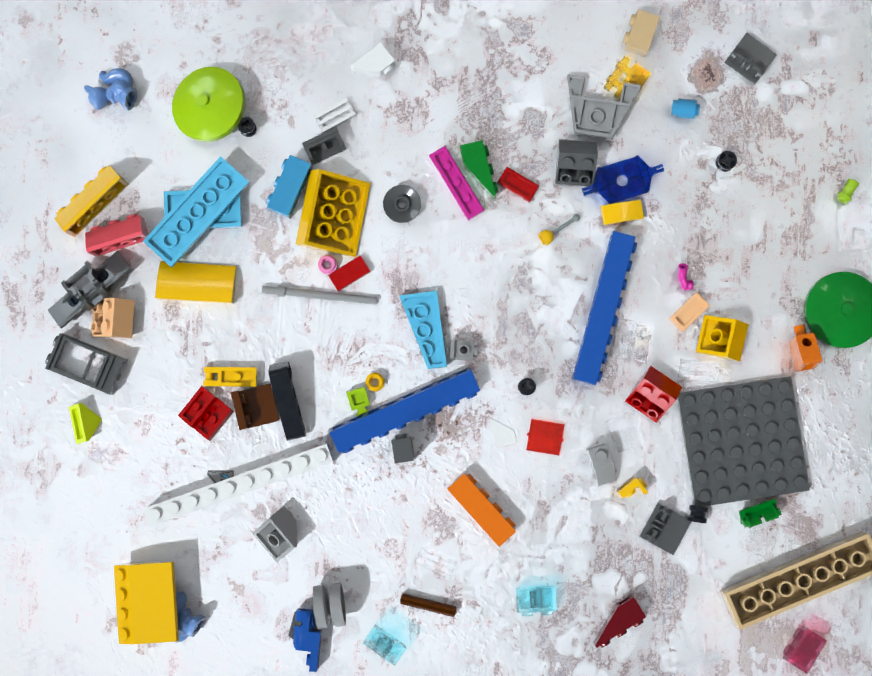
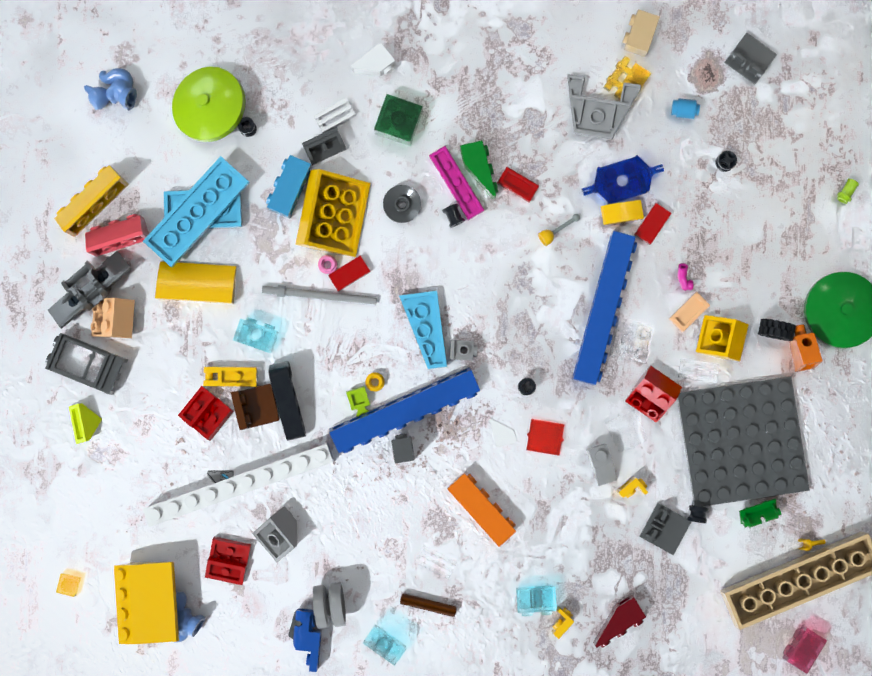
dark grey slope [555,139,598,187] -> none
none -> clear yellow plate [56,573,81,597]
none -> red slope [205,536,252,585]
none -> clear light blue brick [233,317,279,353]
none -> clear green brick [374,94,423,146]
none -> black bush [442,203,465,228]
none -> yellow bracket [552,606,574,639]
none -> red tile [634,203,672,245]
none -> black tyre [758,319,796,341]
none -> yellow hand [798,538,826,551]

